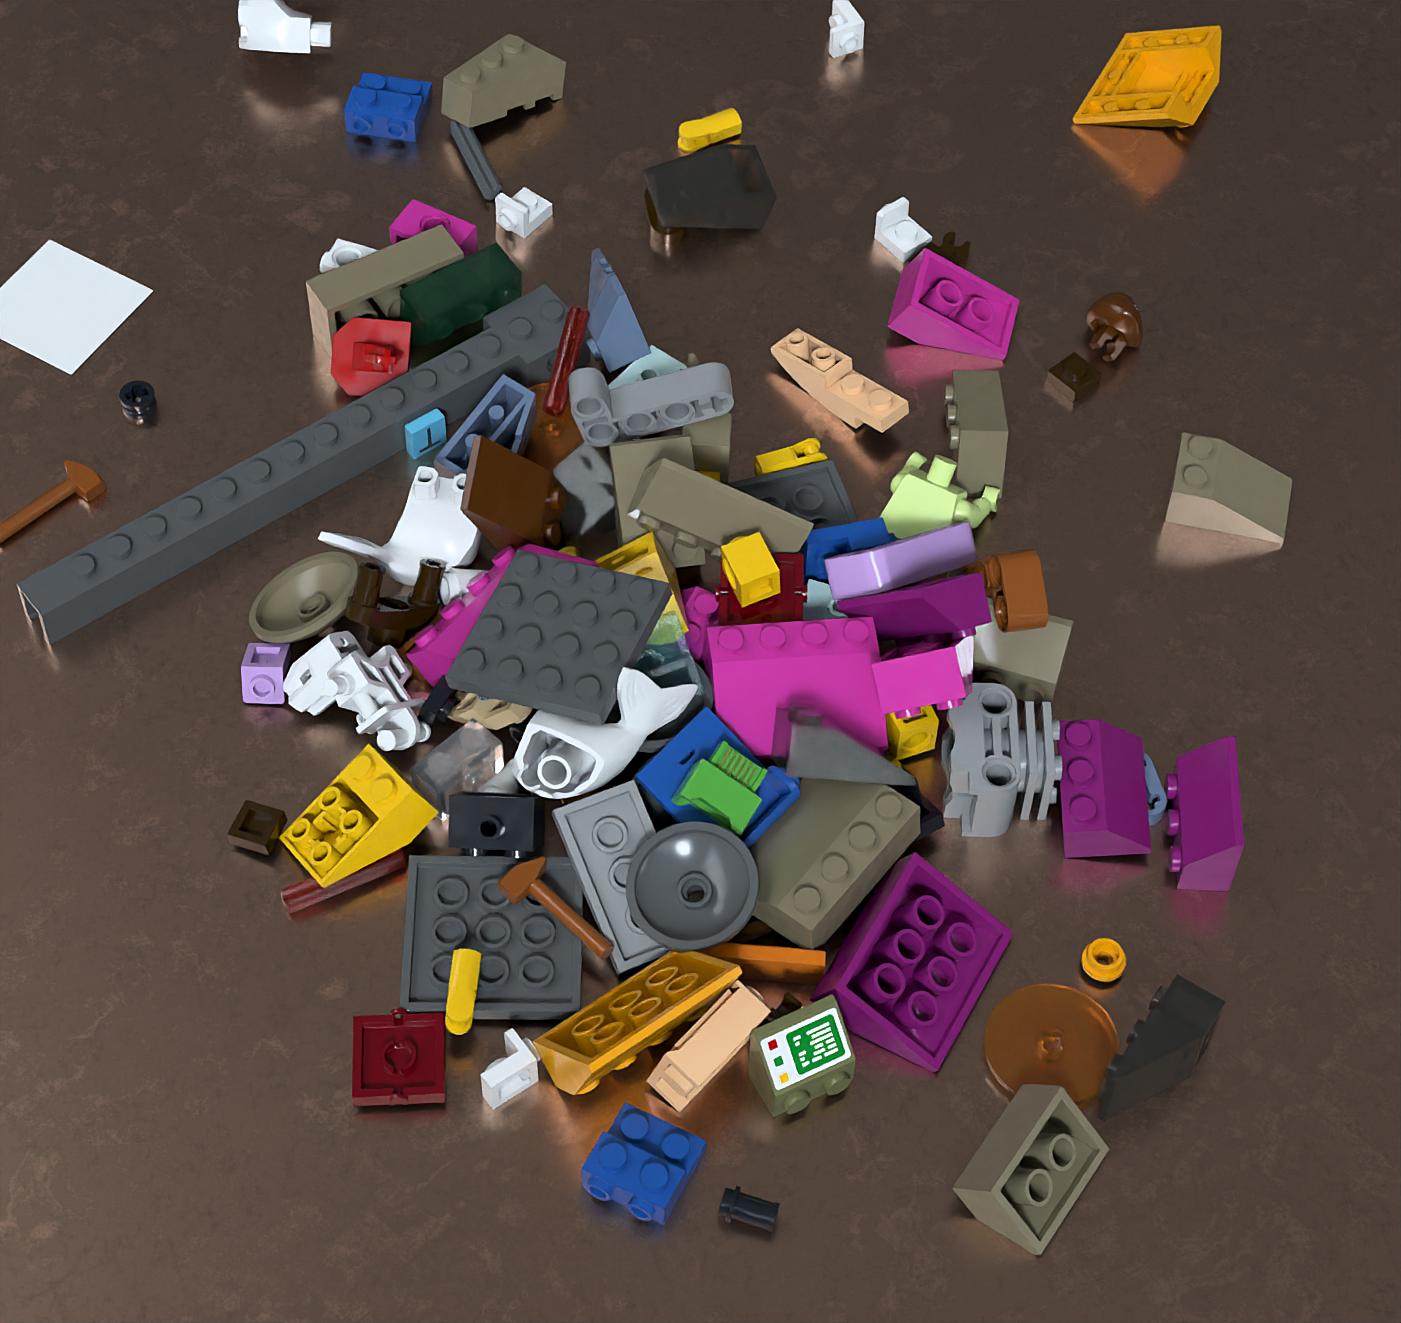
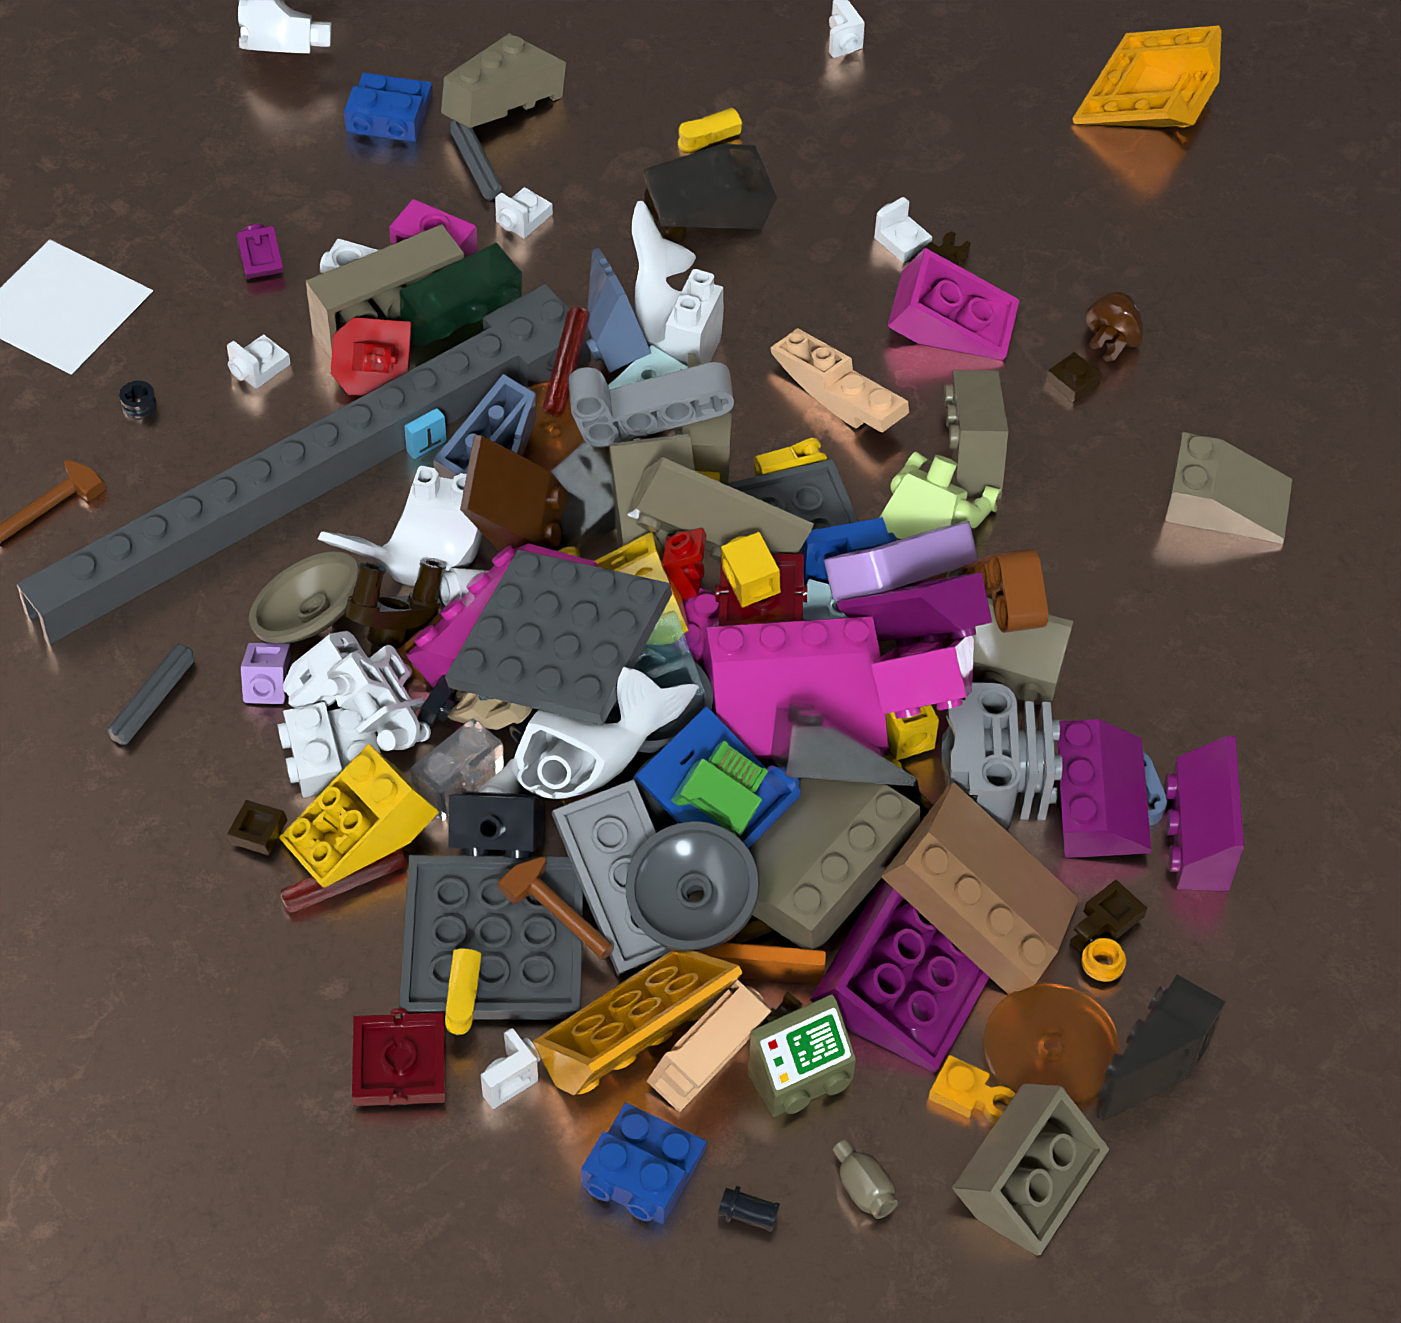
none -> dark grey axle [107,644,195,745]
none -> white bracket [227,334,291,389]
none -> magenta bracket [237,224,283,279]
none -> white plate [277,702,381,798]
none -> white hips [632,201,724,366]
none -> red bracket [662,528,707,600]
none -> dark tan plant [833,1139,898,1219]
none -> medium nougat slope [881,782,1079,995]
none -> light orange plate [929,1055,1016,1125]
none -> dark brown plate [1070,880,1147,954]

